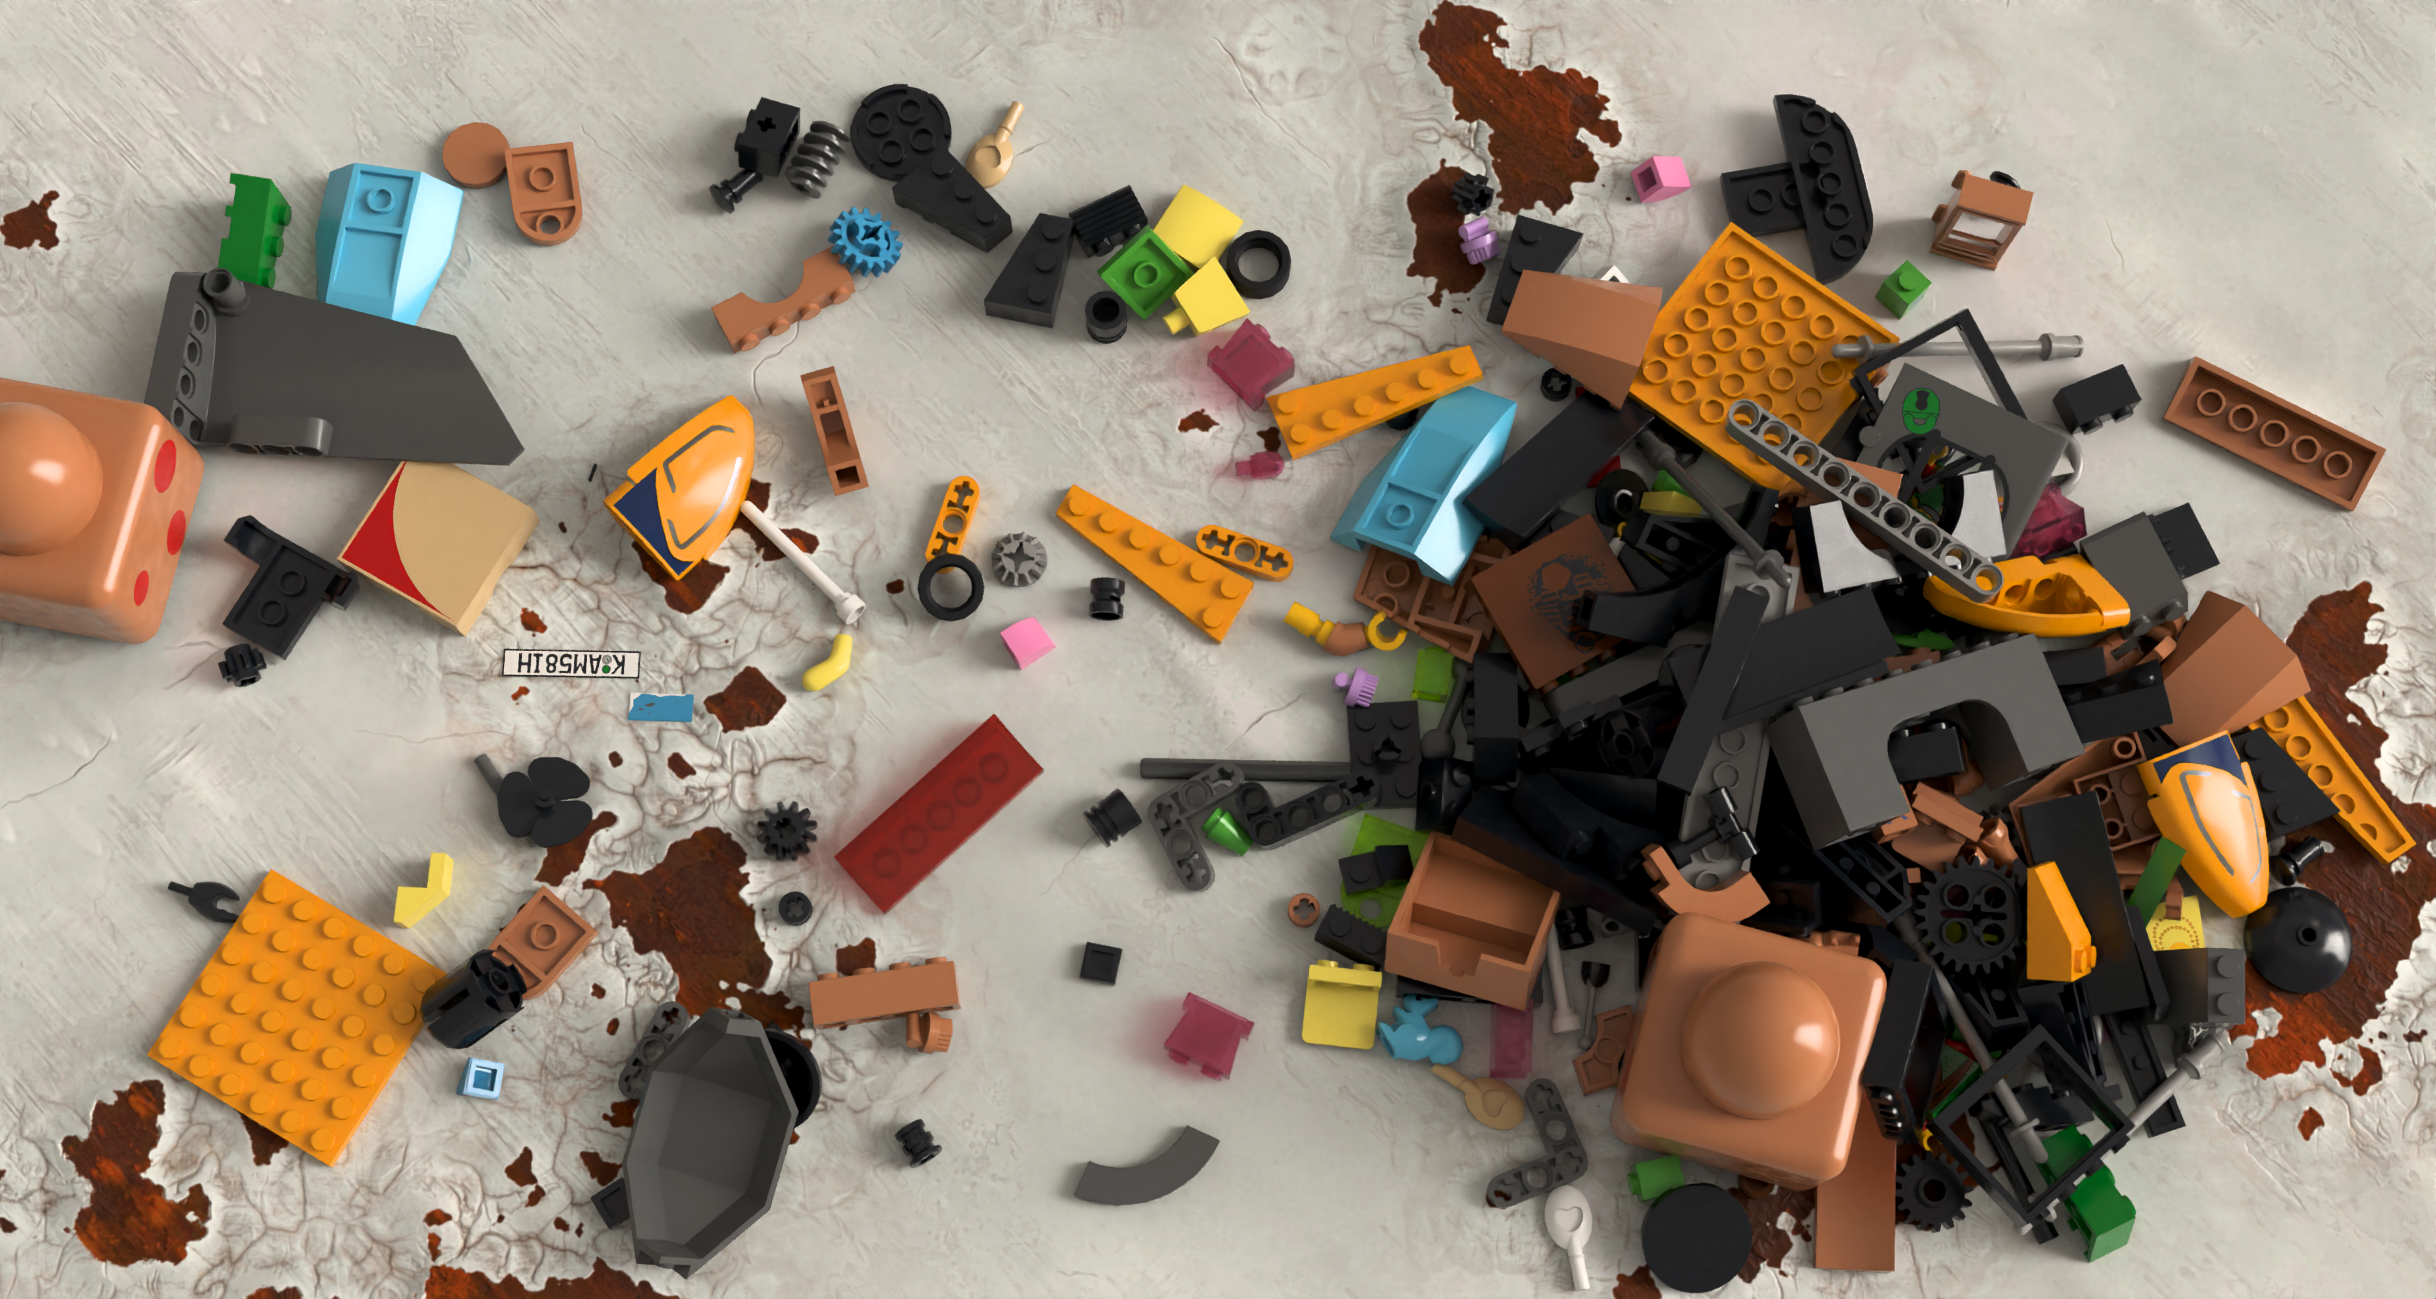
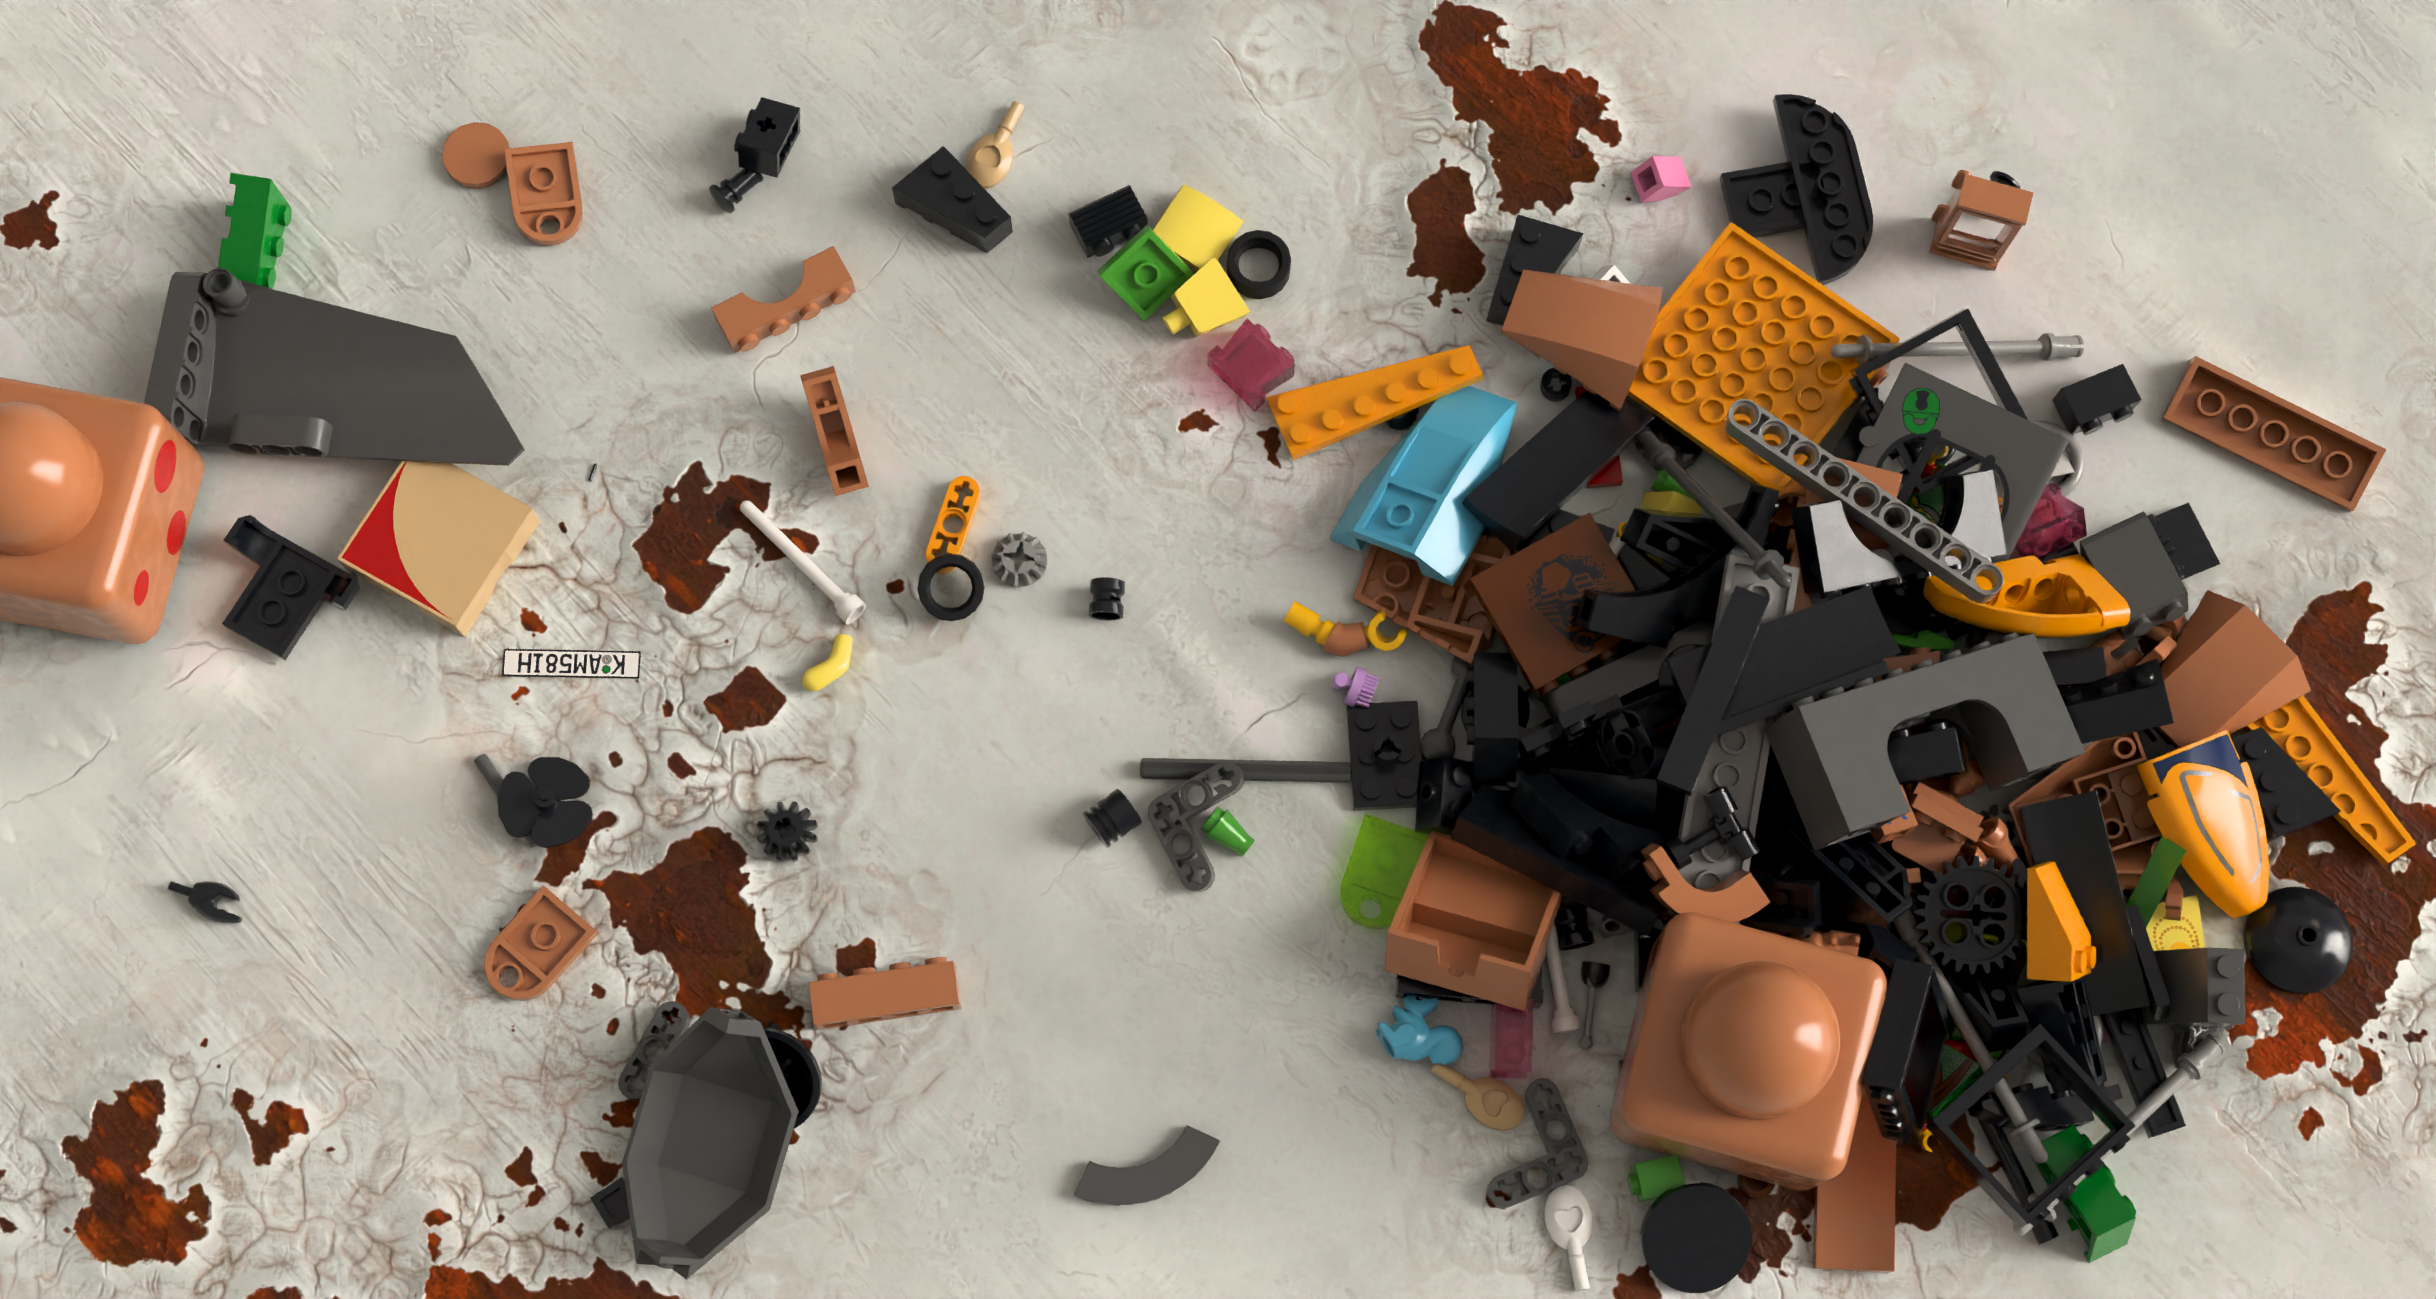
light orange plate [147,869,447,1167] -> none
black gear [218,644,267,687] -> none
medium azure wedge [315,163,464,325] -> none
light yellow slope [394,852,454,929] -> none
black cylinder [420,949,527,1049] -> none
slope [456,1057,505,1100] -> none
light orange panel [602,395,755,582] -> none
dark azure sticker [628,693,694,722] -> none
black bush [778,891,813,926] -> none
dark grey piece [785,121,851,199] -> none
dark azure gear [828,207,903,277] -> none
clear red arch [834,713,1044,915] -> none
black tile [850,84,952,182] -> none
black bush [894,1119,942,1168] -> none
nougat piece [906,1012,953,1054] -> none
black wedge [984,213,1075,328] -> none
bright pink brick [1000,617,1056,670] -> none
light orange wing [1056,484,1254,644] -> none
black tile [1079,942,1122,986] -> none
black piece [1085,291,1127,344] -> none
clear pink hips [1164,992,1255,1081] -> none
light orange beam [1196,525,1293,582] -> none
clear pink cylinder [1235,451,1284,480] -> none
black beam [1235,770,1383,850] -> none
nougat bush [1287,893,1320,928] -> none
light yellow bracket [1302,960,1382,1050] -> none
black brick [1314,904,1387,972] -> none
black slope [1338,845,1414,896] -> none
clear neon green brick [1411,646,1454,703] -> none
black gear [1451,173,1494,216] -> none
lavender piece [1459,217,1501,265] -> none
nougat tile [1572,1004,1634,1096] -> none
black dish [1595,469,1649,537] -> none
bright green brick [1875,260,1932,320] -> none
black gear [1895,1150,1973,1233] -> none
black pin [2268,835,2324,887] -> none

